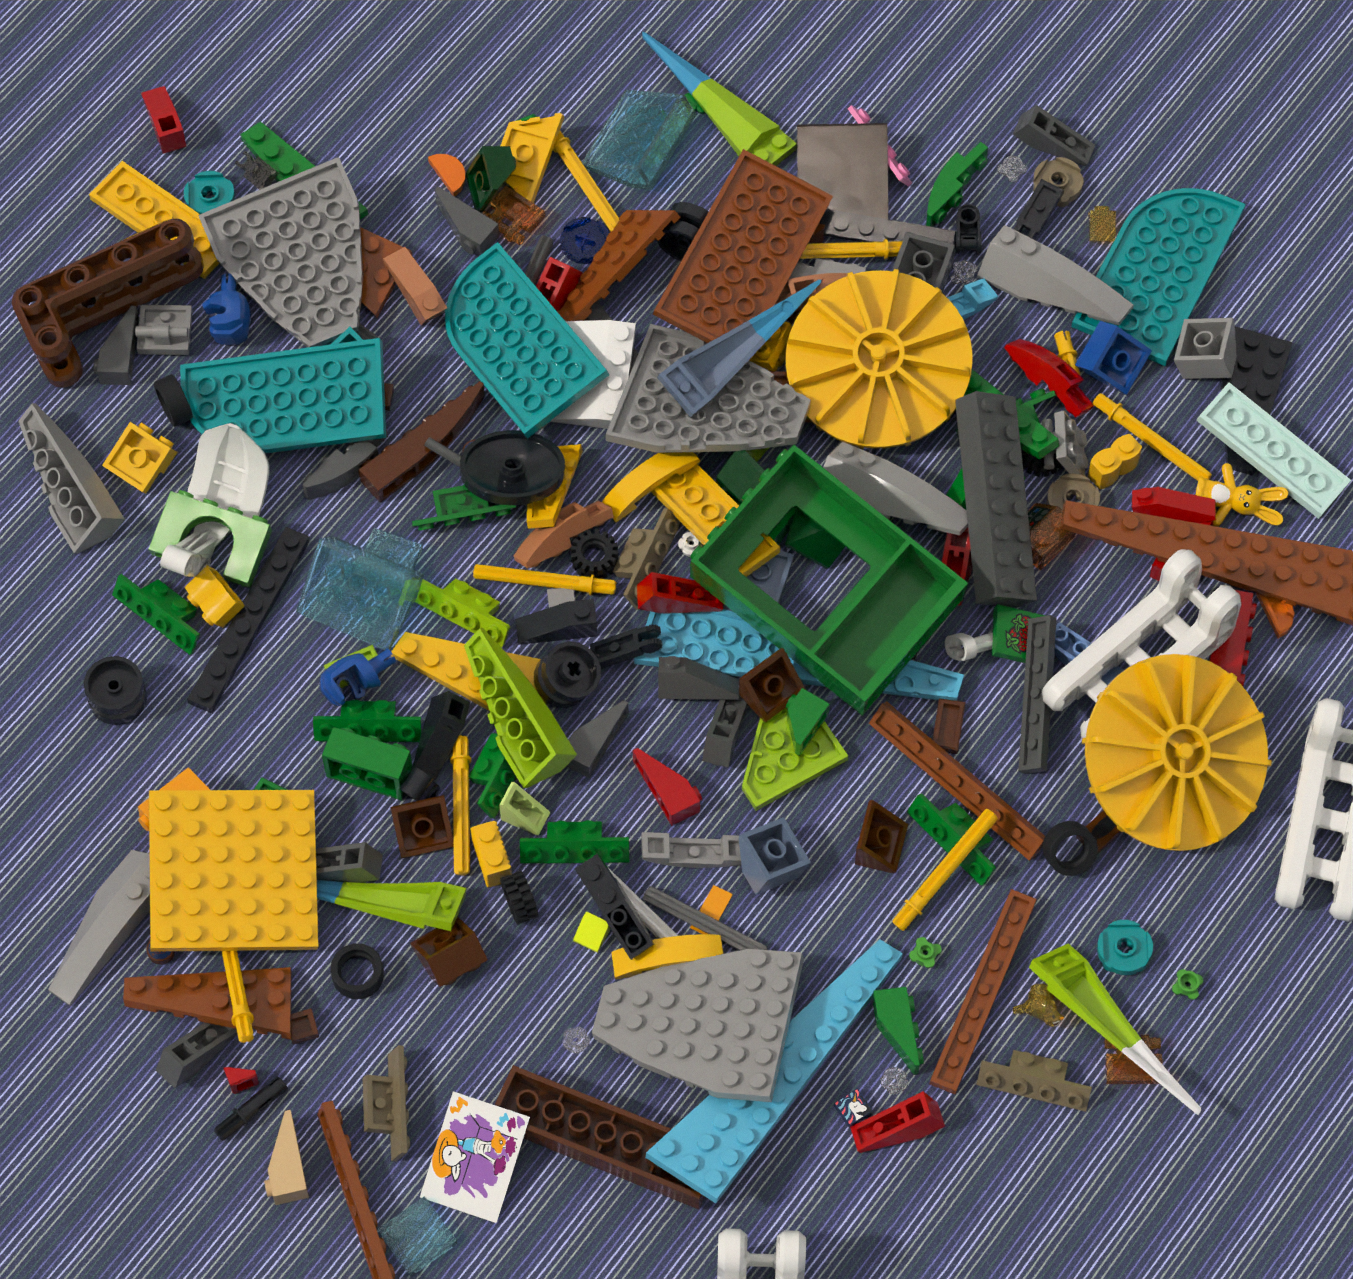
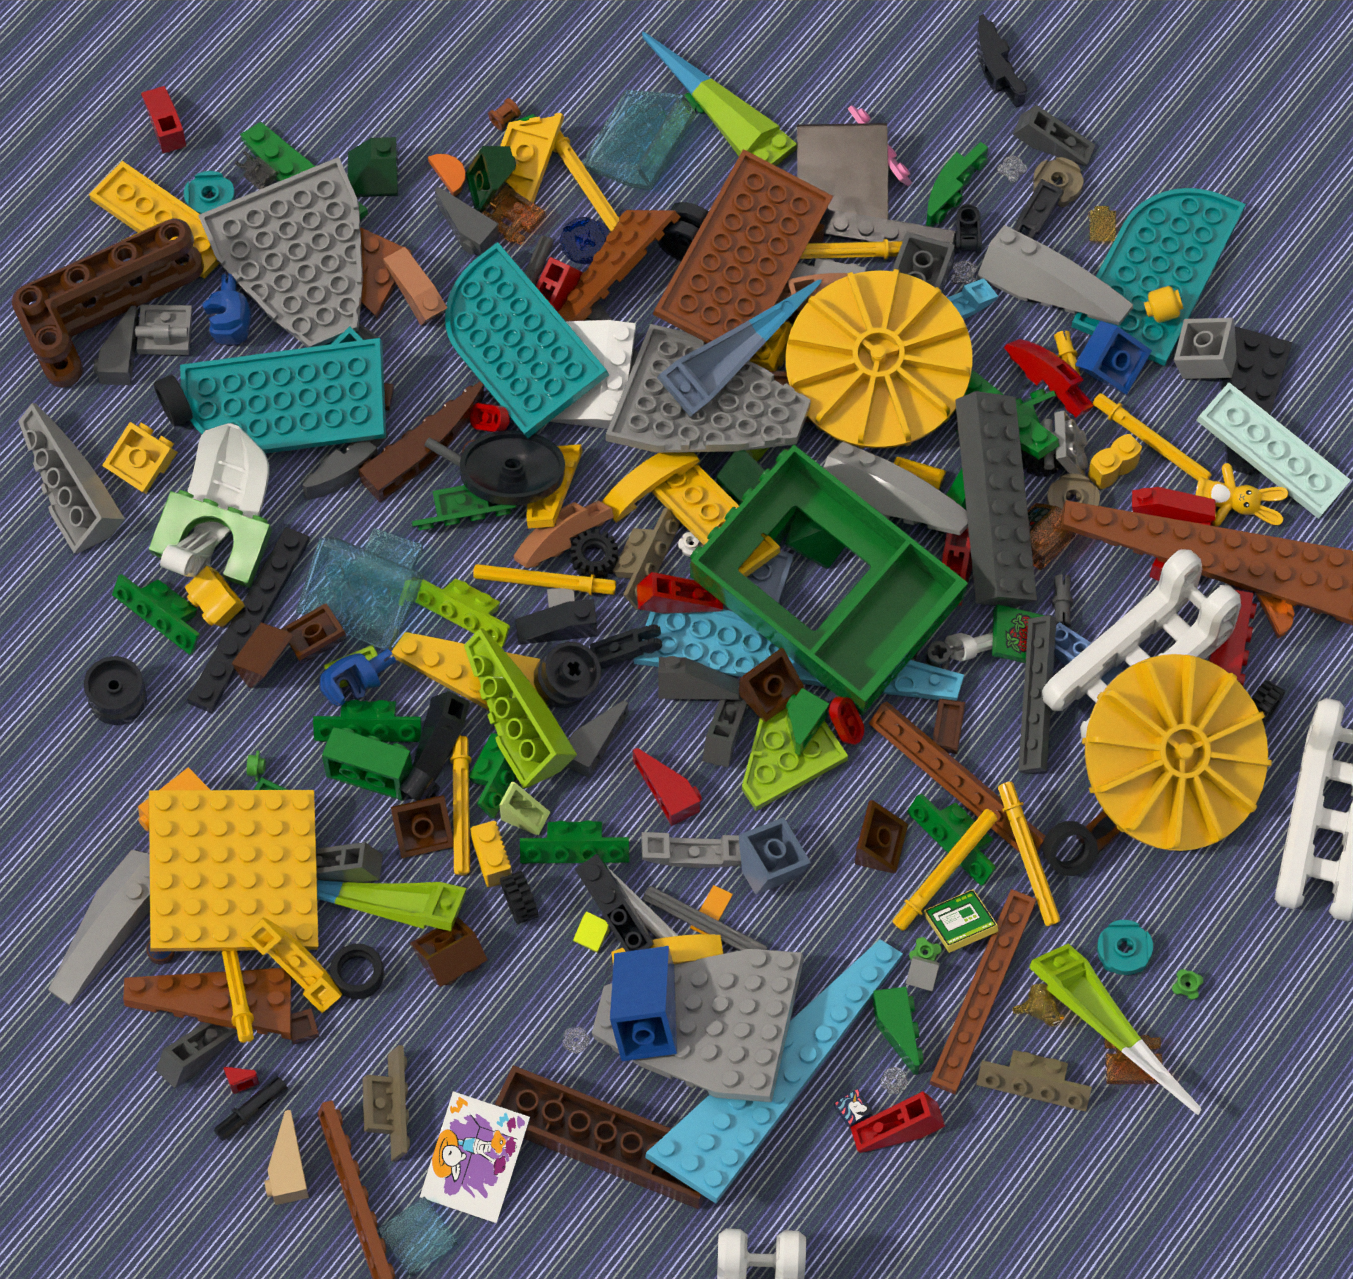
none -> reddish brown slope [232,622,294,688]
none -> yellow slope [244,917,342,1013]
none -> bright green plate [247,750,266,782]
none -> reddish brown slope [281,603,347,665]
none -> dark green slope [348,137,398,197]
none -> red plate [470,403,510,432]
none -> dark orange bush [488,98,521,130]
none -> blue slope [610,946,677,1061]
none -> red plate [829,696,864,744]
none -> yellow tile [894,457,946,490]
none -> light grey tile [906,956,940,991]
none -> tile [924,889,998,953]
none -> dark grey bush [926,641,951,670]
none -> black slope [977,14,1027,108]
none -> yellow axle [998,782,1060,926]
none -> dark grey pin [1052,574,1073,628]
none -> yellow head [1144,286,1184,323]
none -> black tyre [1252,679,1285,727]

